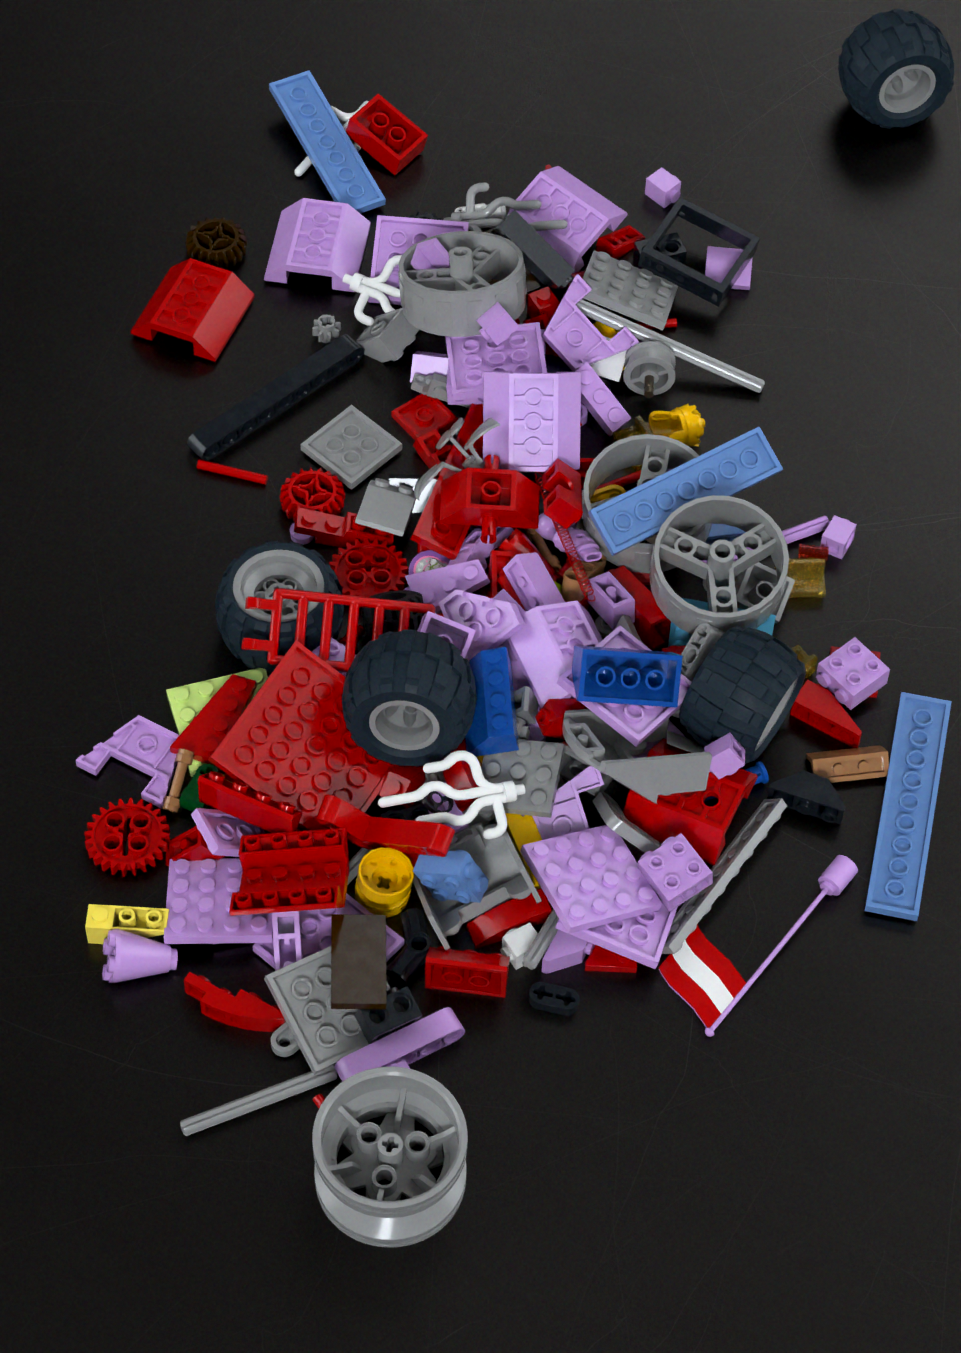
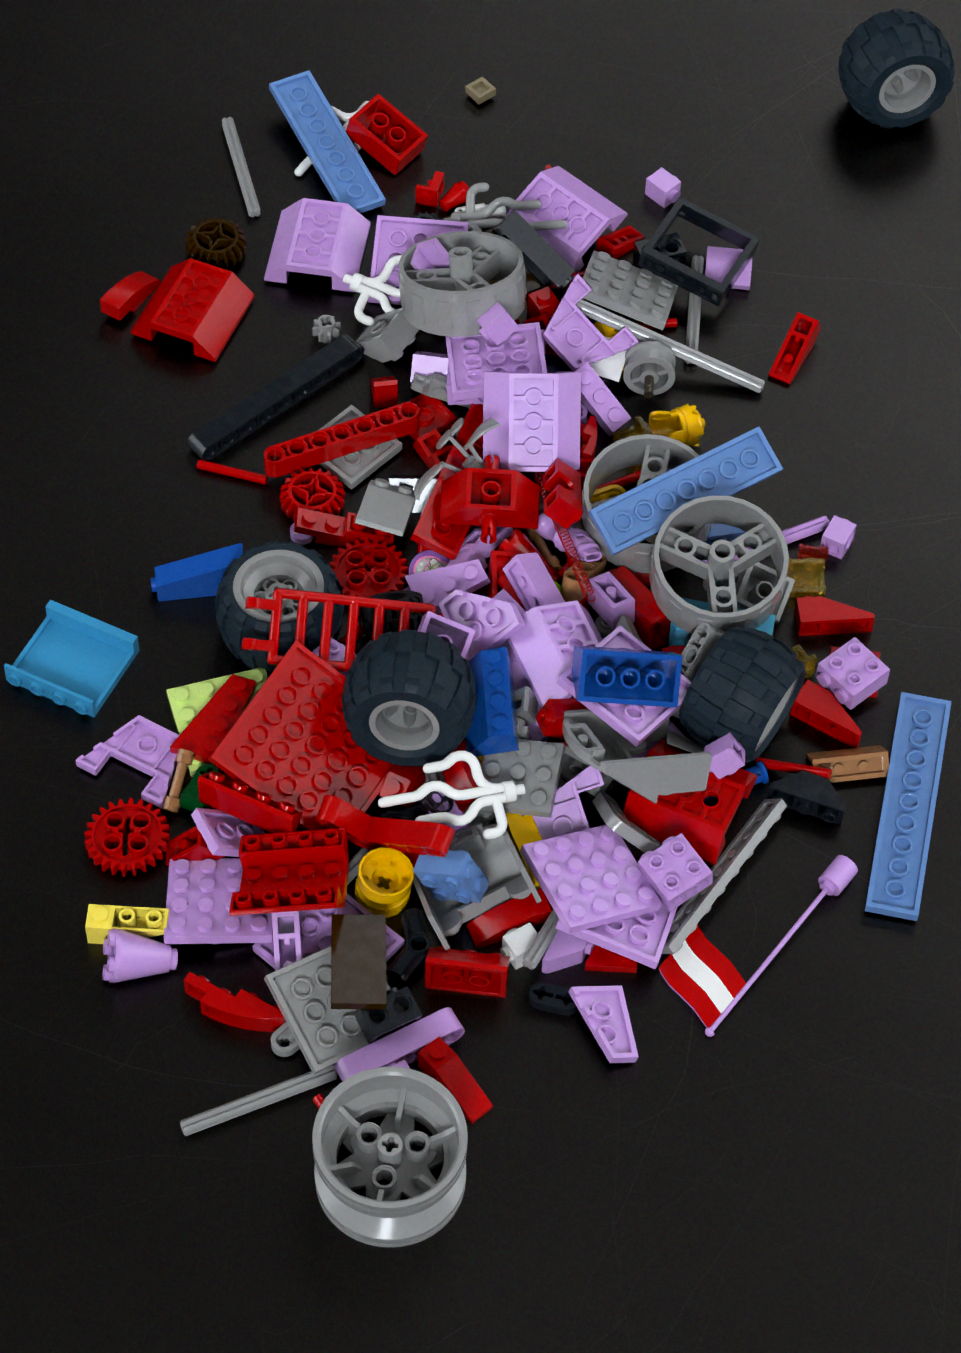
none -> dark azure panel [4,600,140,717]
none -> red slope [100,271,160,321]
none -> blue slope [150,543,243,602]
none -> light grey axle [222,117,261,218]
none -> red beam [263,402,419,478]
none -> red slope [370,376,398,408]
none -> red bracket [415,171,445,207]
none -> red slope [418,1037,493,1124]
none -> red cone [438,181,469,212]
none -> dark tan plate [465,77,496,104]
none -> lavender wing [568,985,639,1063]
none -> red slope [580,416,597,458]
none -> light grey axle [685,255,704,364]
none -> red bar [756,757,832,779]
none -> red slope [768,312,822,385]
none -> red slope [794,596,875,636]

